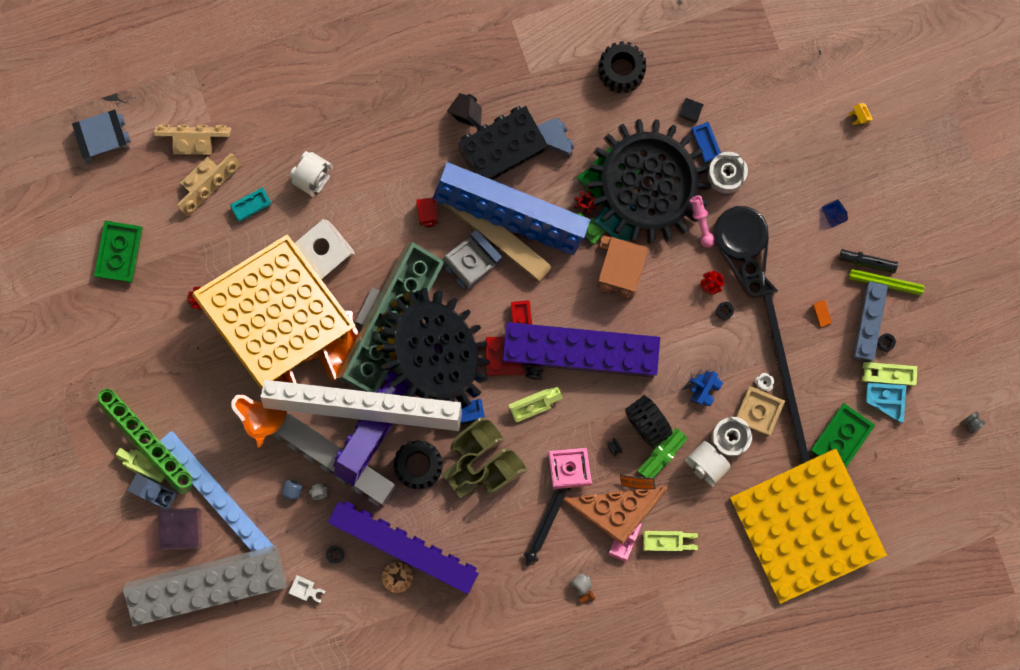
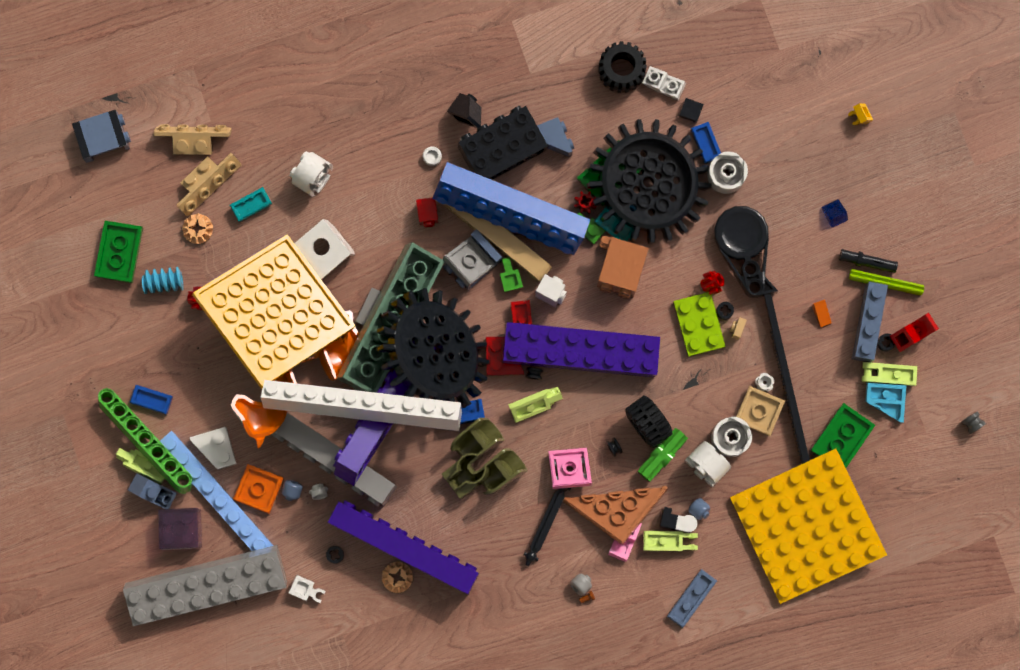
black tyre [394,440,443,490] -> none
sticker [620,474,655,489] -> none
blue hips [689,370,723,406] -> none
bright pink pin [690,196,715,248] -> none
none -> blue tile [130,385,173,415]
none -> medium azure piece [142,267,184,294]
none -> light nougat gear [182,213,213,244]
none -> white wing [190,427,237,470]
none -> orange tile [233,464,284,514]
none -> white tile [423,147,442,166]
none -> bright green plate [500,257,523,293]
none -> white brick [535,274,567,308]
none -> white slope [642,66,686,100]
none -> leg [659,507,697,533]
none -> sand blue tile [667,569,717,628]
none -> lime plate [673,292,726,357]
none -> sand blue piece [688,498,710,520]
none -> tan plate [730,317,747,340]
none -> red brick [890,313,939,352]

